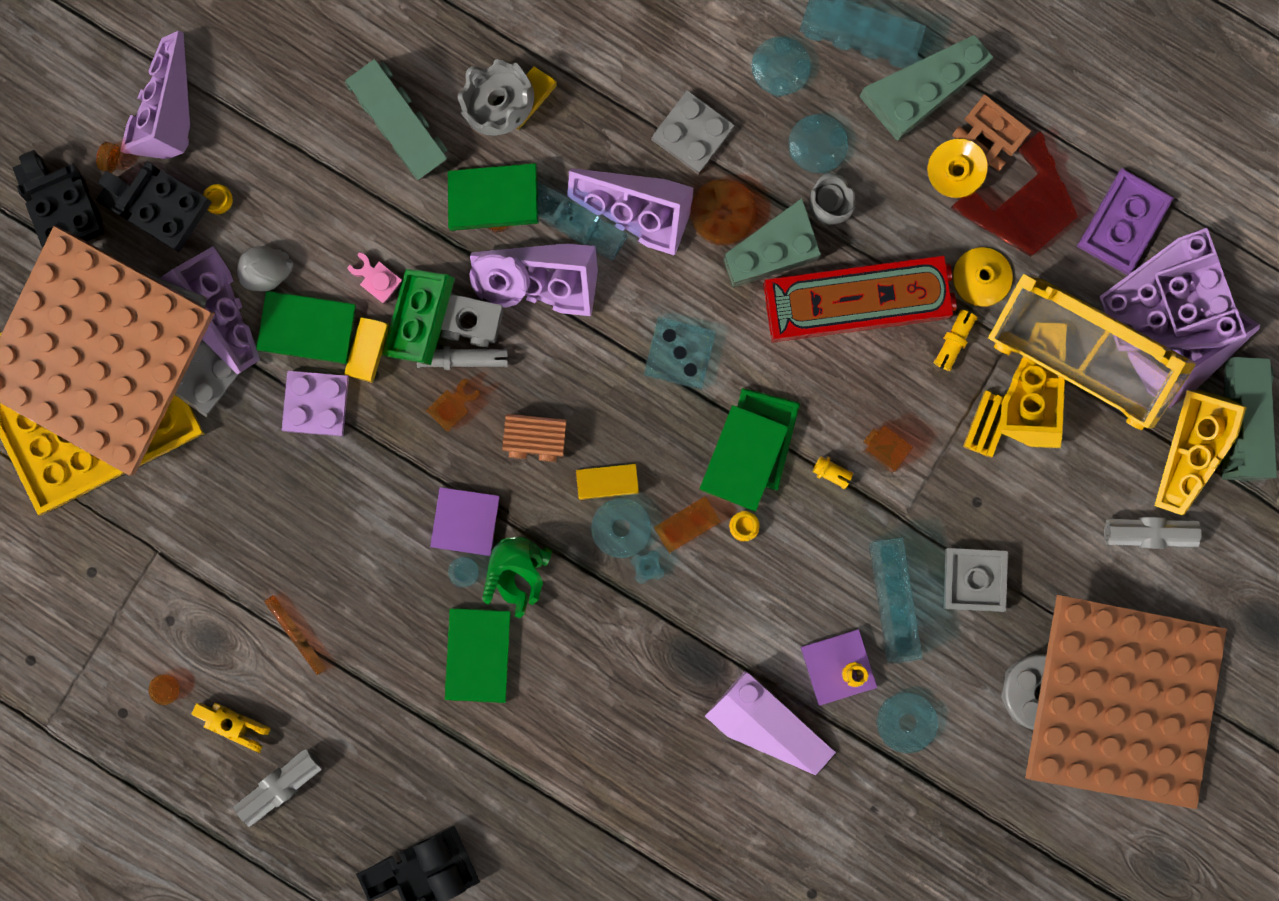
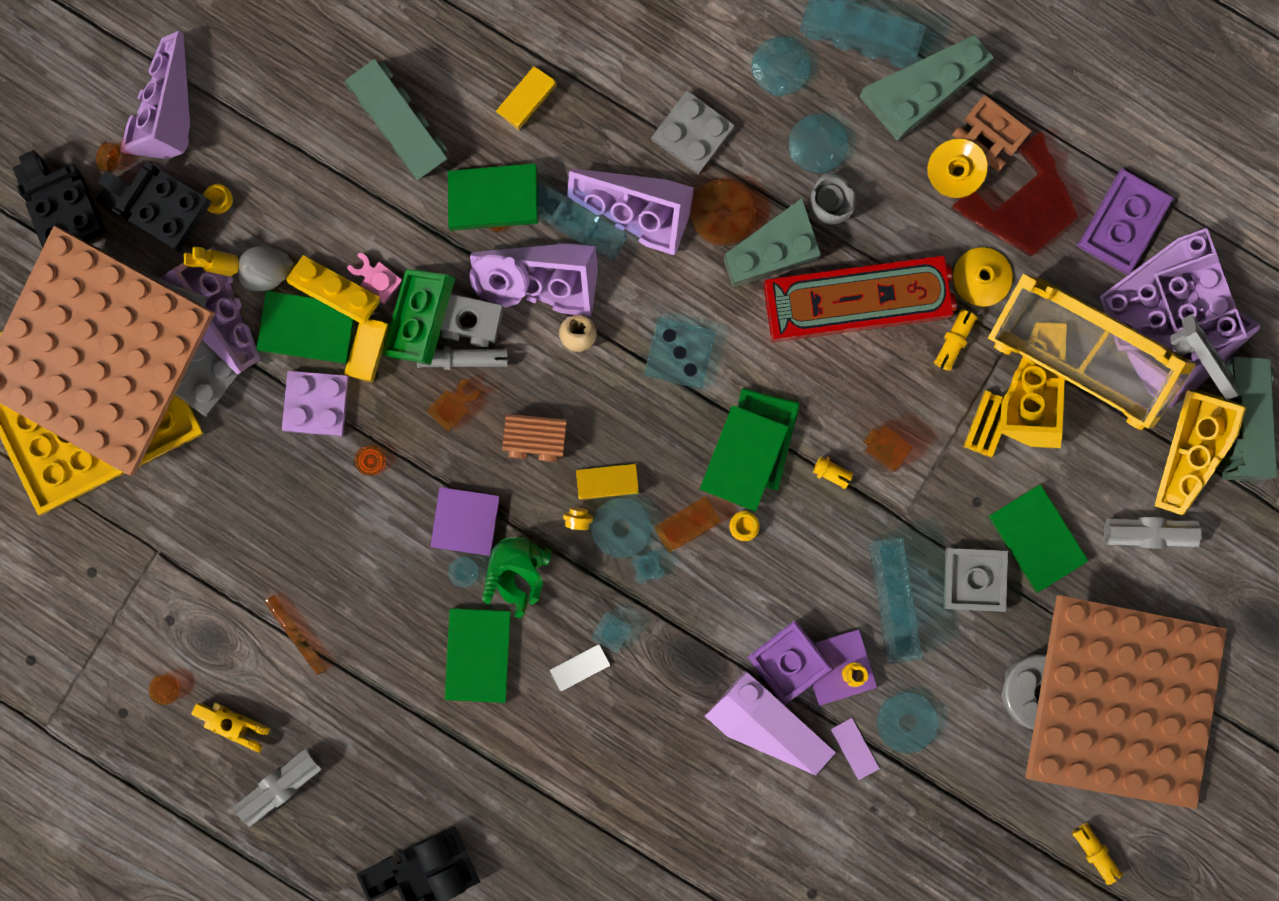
light grey plate [458,59,534,136] -> none
none -> yellow bar [184,247,239,277]
none -> yellow plate [287,255,380,325]
none -> clear orange tile [354,446,386,476]
none -> white sticker [550,645,610,691]
none -> tan piece [559,314,597,352]
none -> yellow plate [563,507,593,530]
none -> clear light blue plate [591,612,632,653]
none -> medium lavender tile [748,620,833,706]
none -> lavender sticker [831,718,880,780]
none -> green tile [988,484,1089,593]
none -> yellow pin [1071,823,1123,885]
none -> light grey hinge [1170,314,1238,401]

